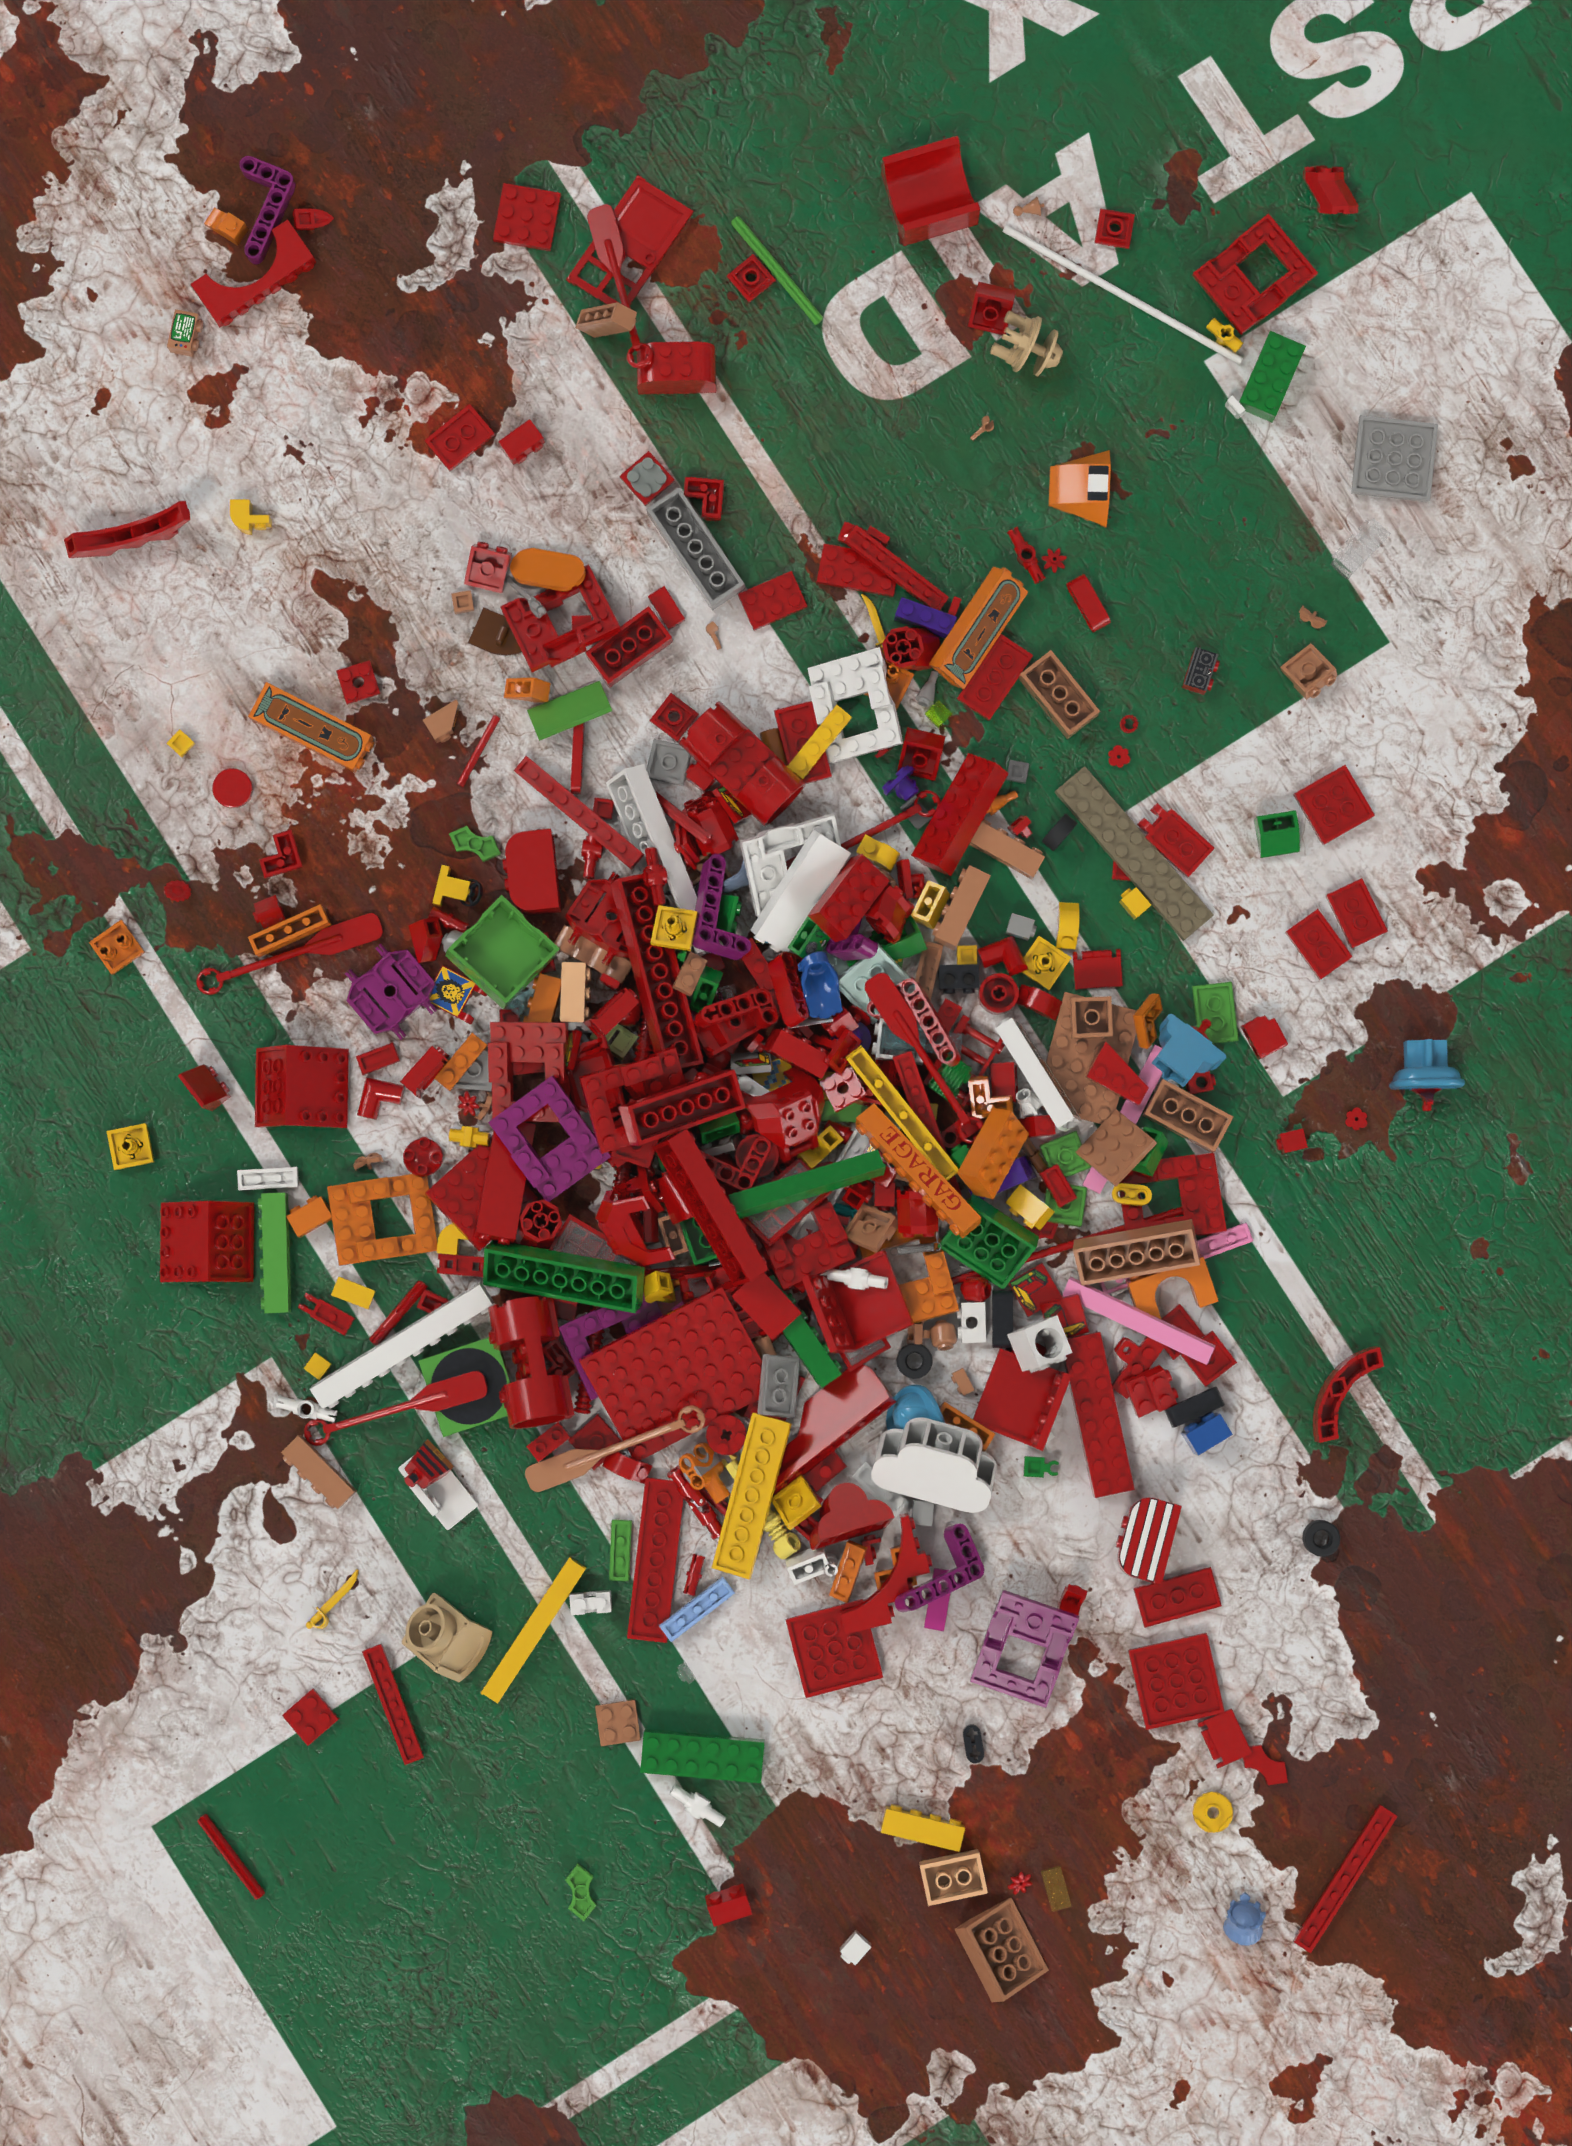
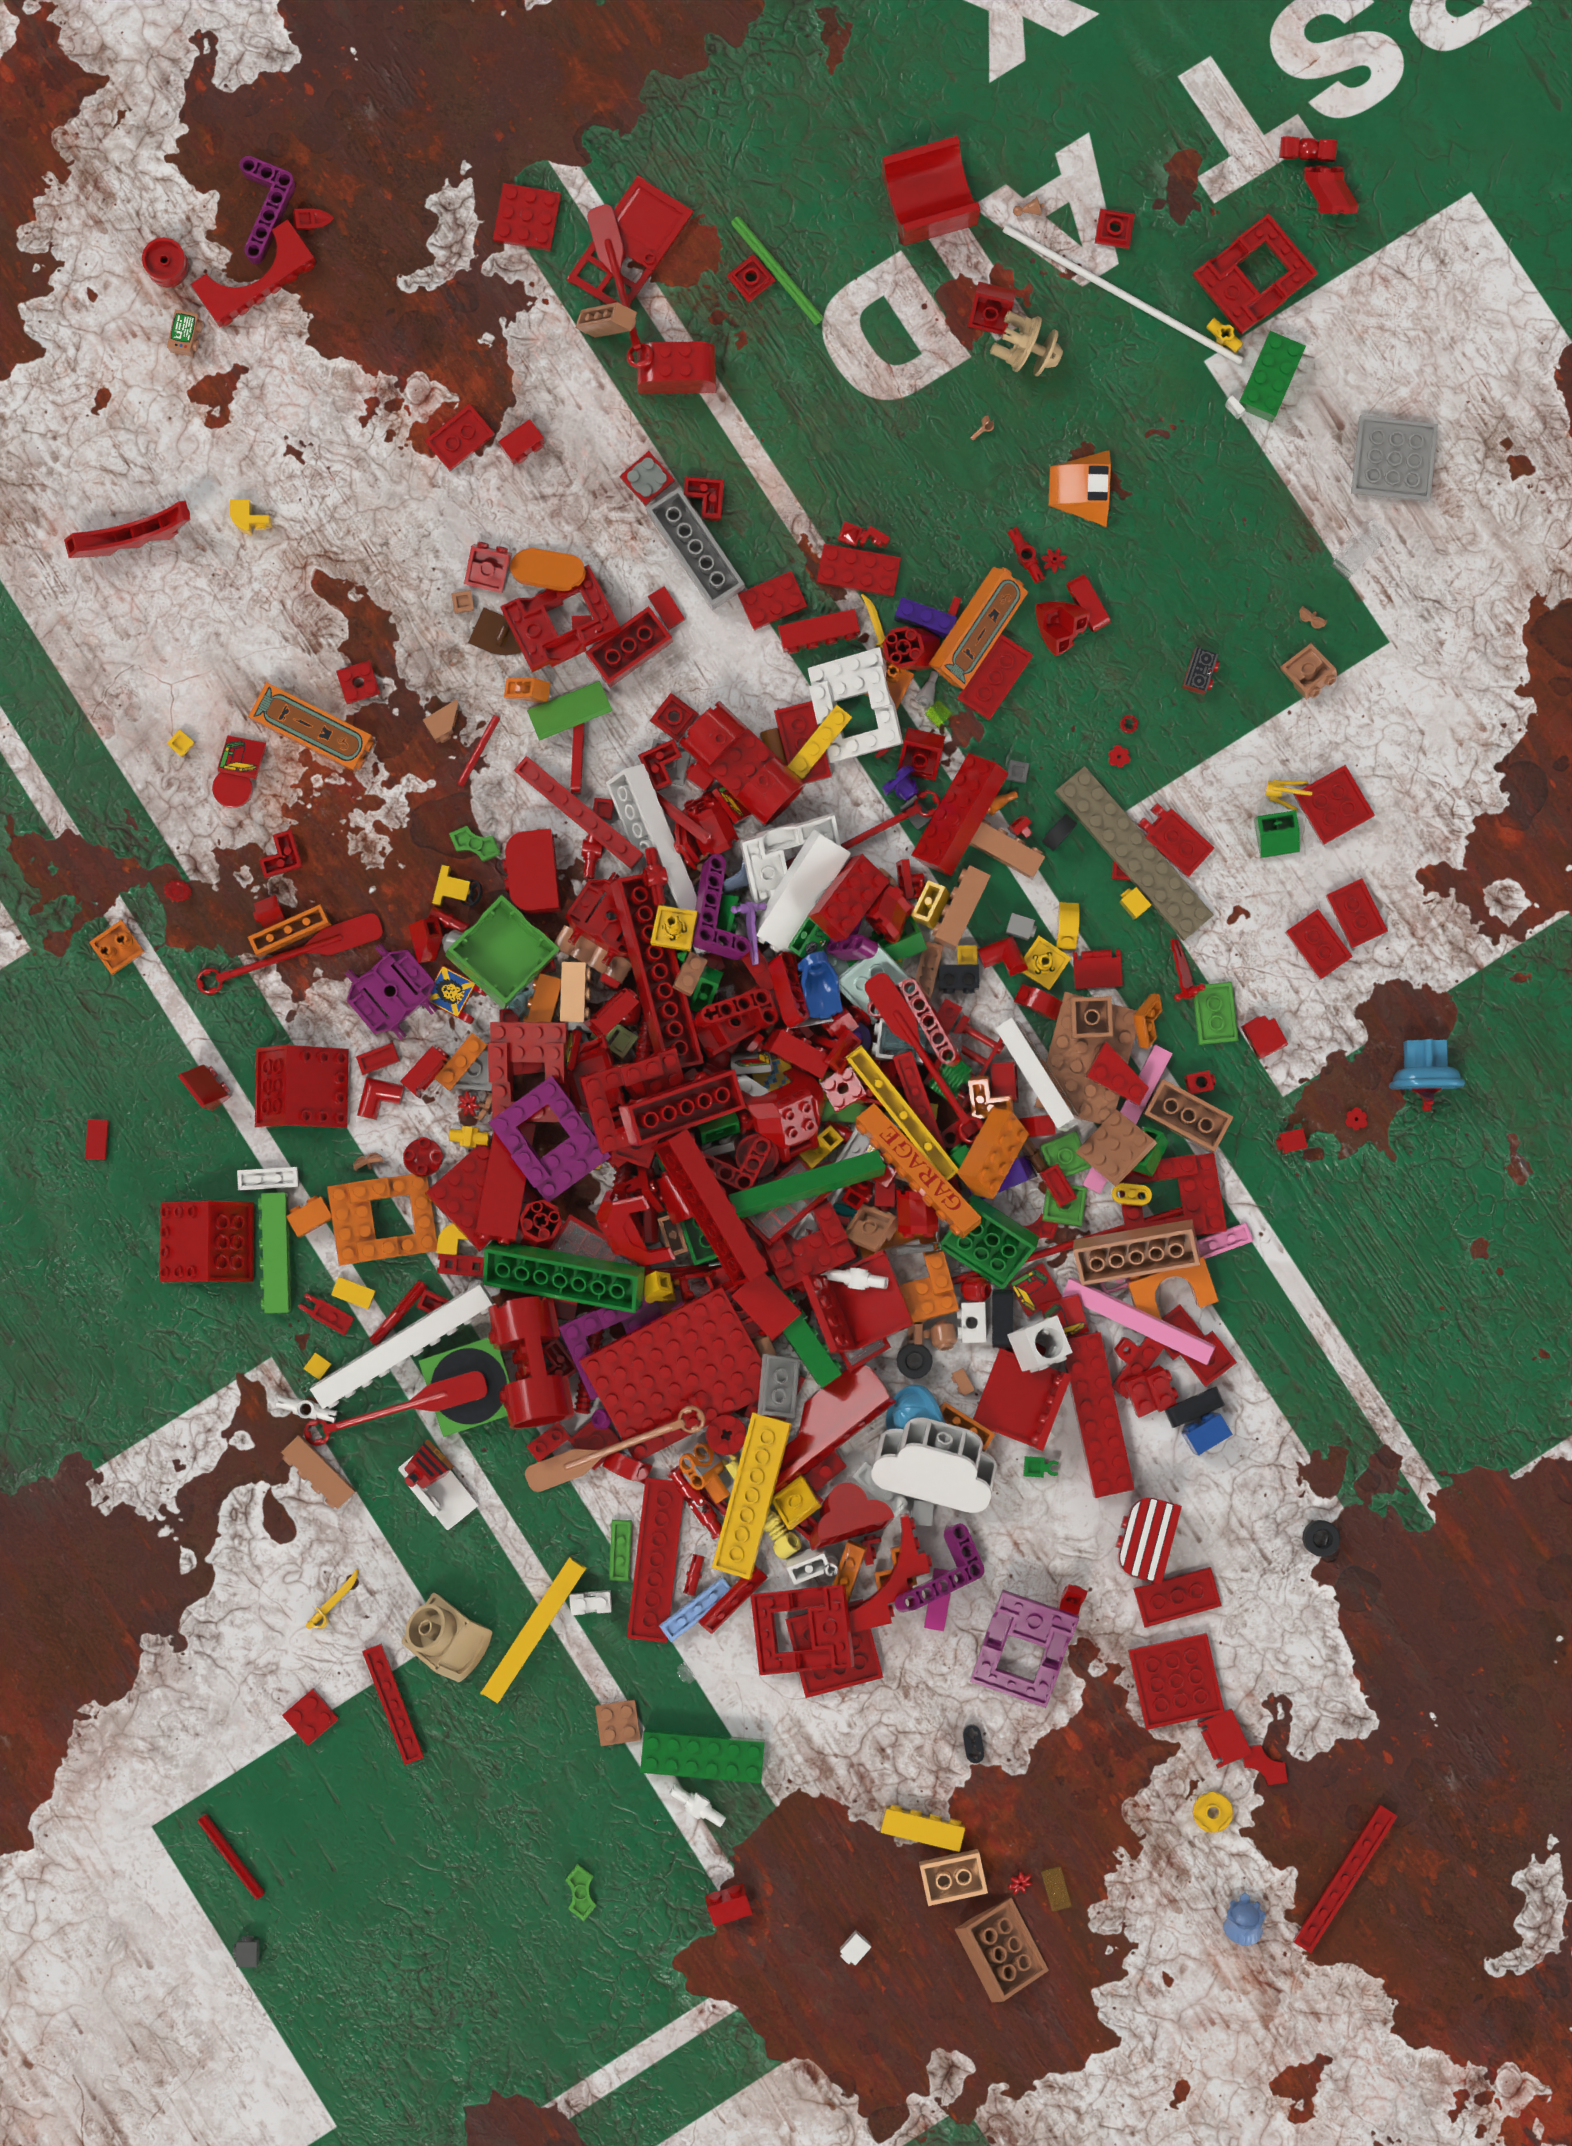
yellow plate [106,1123,154,1170] -> none
orange arch [204,207,248,246] -> none
light grey sword [506,577,547,618] -> none
nougat hand [706,621,722,650] -> none
red plate [843,525,949,611] -> none
yellow brick [856,834,900,873] -> none
red brick [978,973,1019,1015] -> none
yellow brick [1005,1184,1055,1230] -> none
white rock [1015,1089,1043,1119] -> none
nougat brick [1018,650,1100,740] -> none
dark azure piece [1152,1014,1226,1087] -> none
red brick [1313,1346,1384,1443] -> none
none -> red tile [85,1119,109,1160]
none -> red wheel [142,237,190,288]
none -> tile [217,735,266,779]
none -> dark grey brick [233,1935,260,1967]
none -> magenta tile [592,1409,612,1429]
none -> red brick [638,739,682,792]
none -> red tile [698,1565,768,1634]
none -> medium lavender piece [731,901,767,965]
none -> red piece [750,1584,855,1676]
none -> red brick [778,609,860,654]
none -> red brick [1036,602,1090,656]
none -> red piece [1170,938,1206,1001]
none -> yellow plant [1265,779,1312,811]
none -> red piece [1279,136,1338,162]

